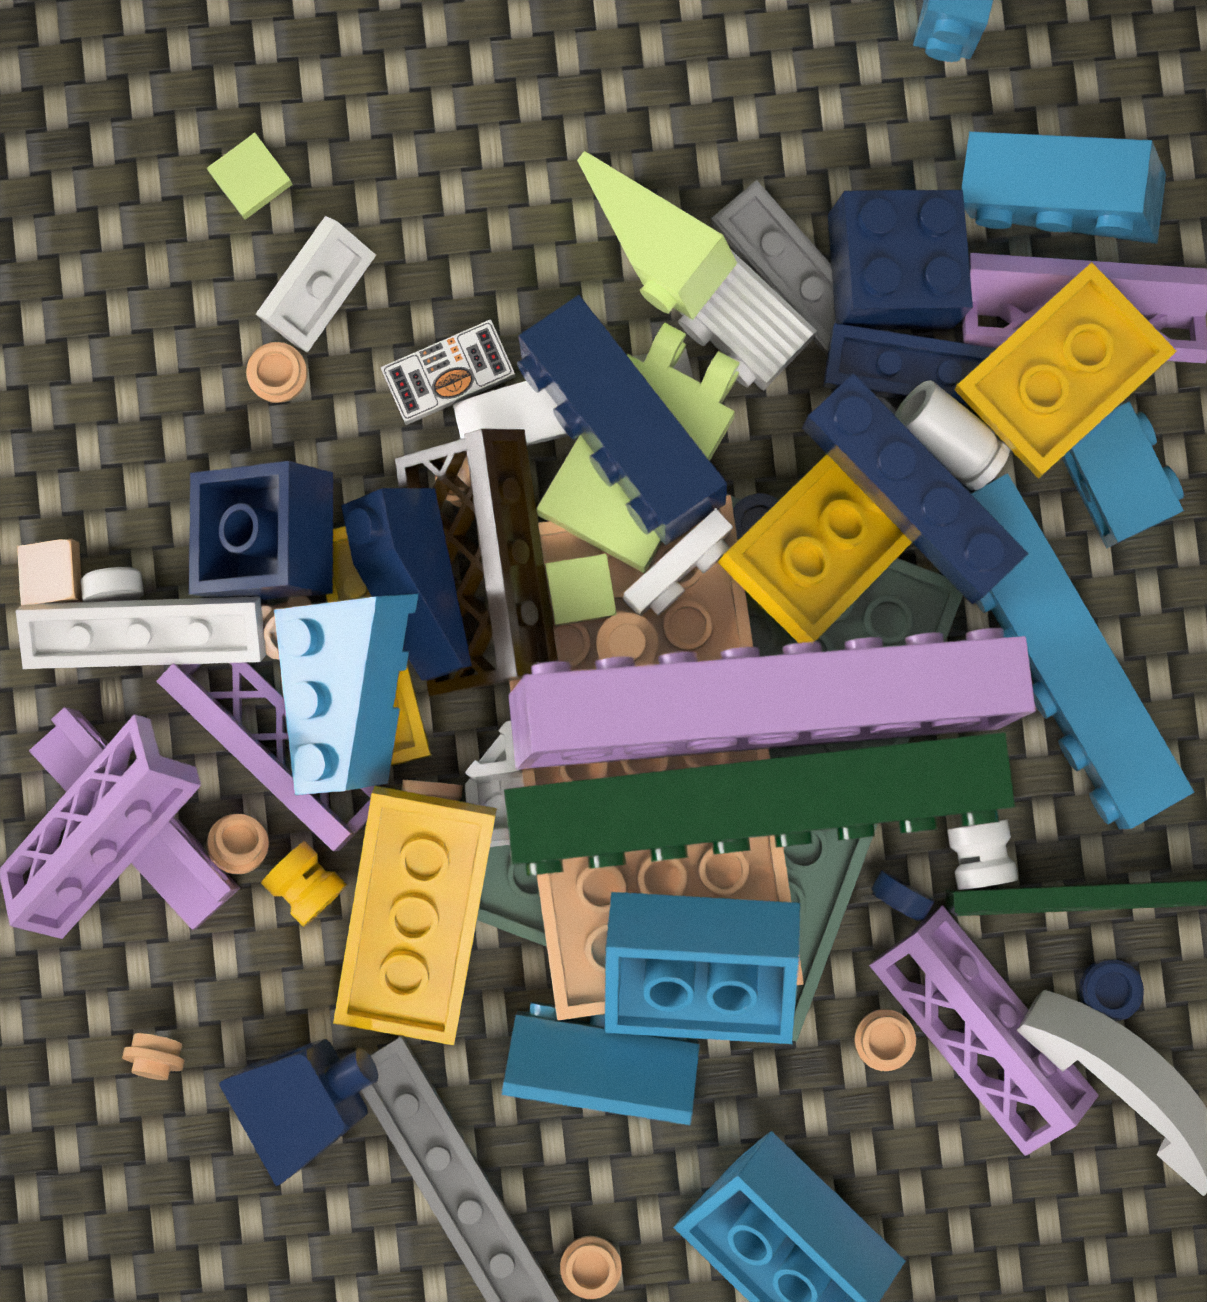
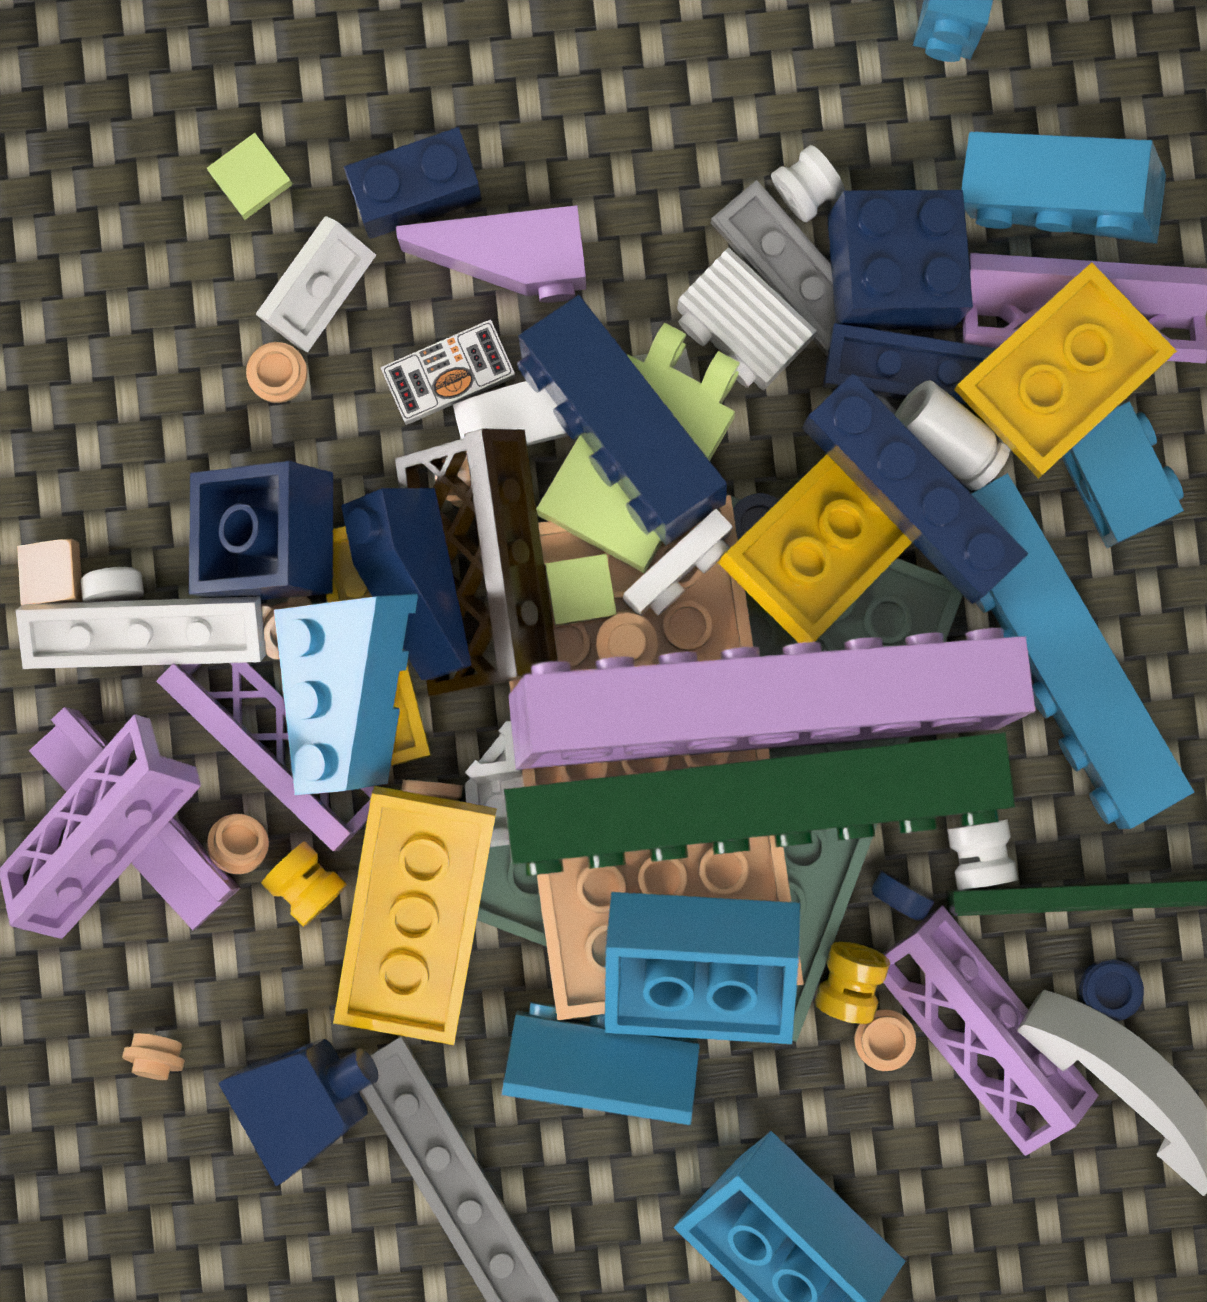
light nougat plate [560,1236,622,1299] -> none
yellowish green slope [577,151,737,320] -> none
none -> dark blue brick [343,127,482,239]
none -> lavender slope [396,205,586,303]
none -> white wheel [771,145,845,223]
none -> yellow wheel [815,942,890,1024]

